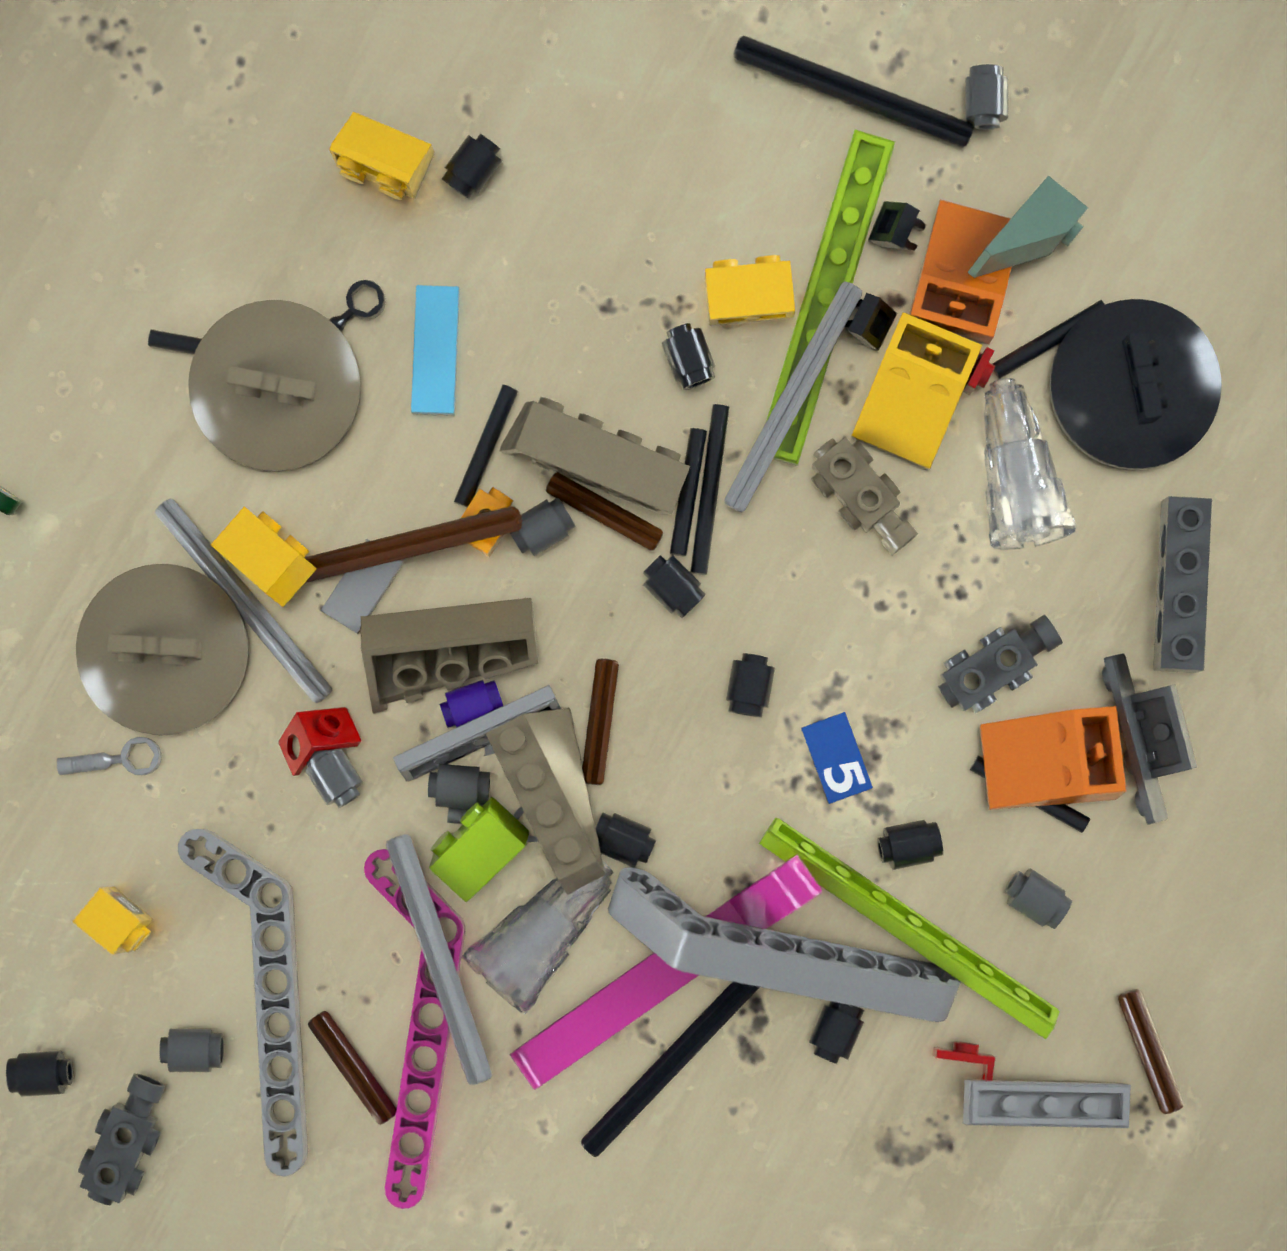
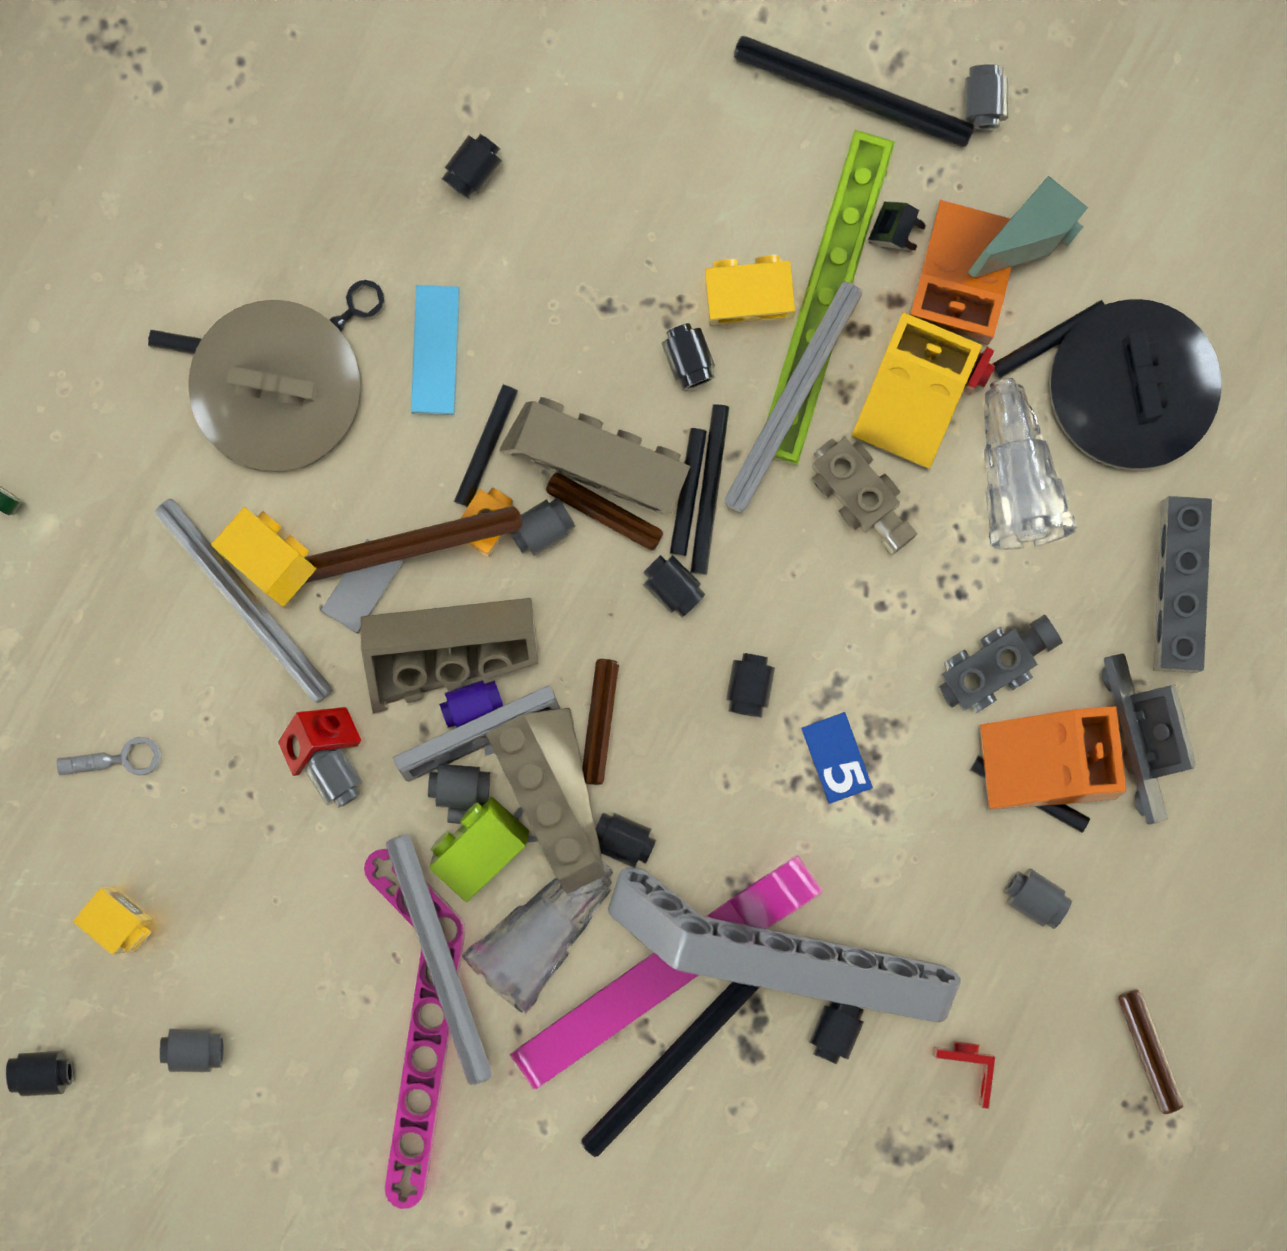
dark tan bracket [76,564,248,735] -> none
dark grey brick [78,1073,165,1205] -> none
light grey beam [178,829,308,1176] -> none
reddish brown axle [308,1011,397,1125] -> none
yellow slope [329,112,434,200] -> none
lime tile [759,818,1060,1040] -> none
black tile [845,293,897,351] -> none
black brick [877,820,943,870] -> none
light grey tile [963,1080,1131,1128] -> none

